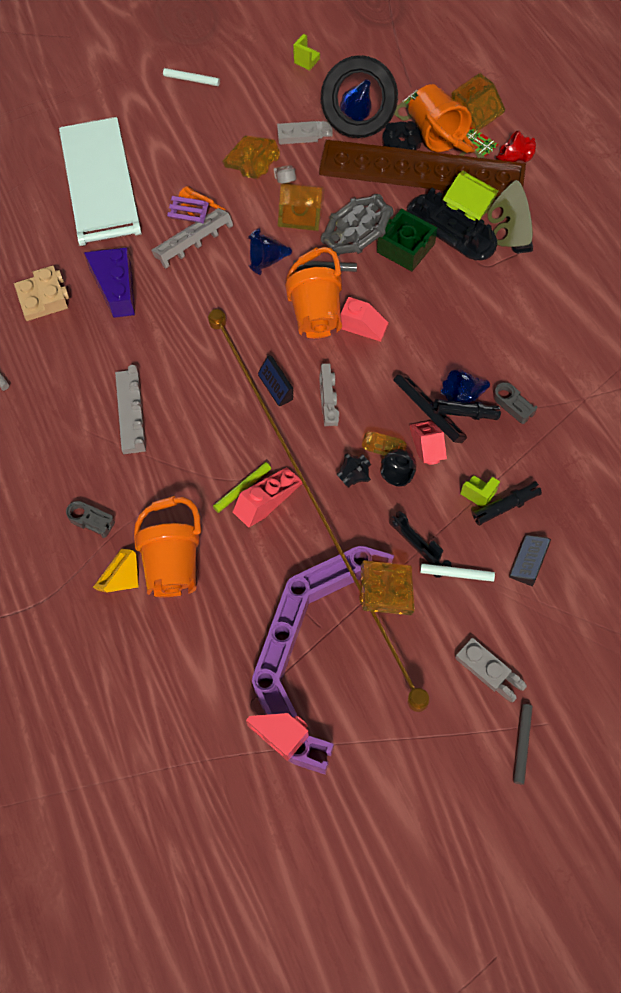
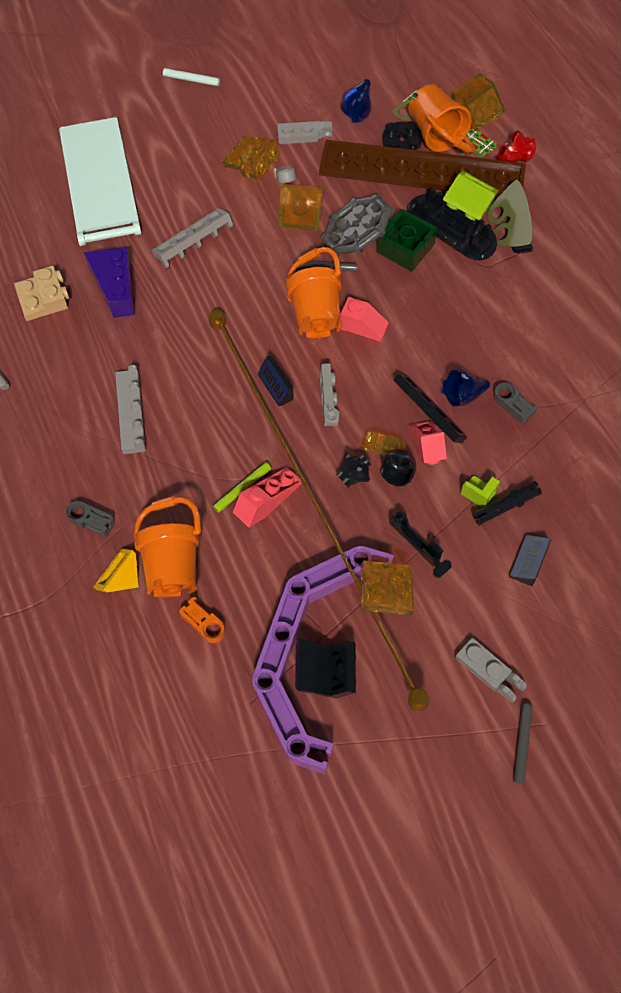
medium lavender tile [167,196,209,224] -> none
orange plant [179,186,226,217] -> none
coral slope [246,713,309,761] -> none
clear blue hat [248,228,292,275] -> none
lime panel [293,34,320,70] -> none
black tyre [320,55,398,138] -> none
light aqua bar [420,563,495,582] -> none
black pin [433,399,501,420] -> none
none -> orange piece [179,597,225,643]
none -> black bracket [295,639,356,698]

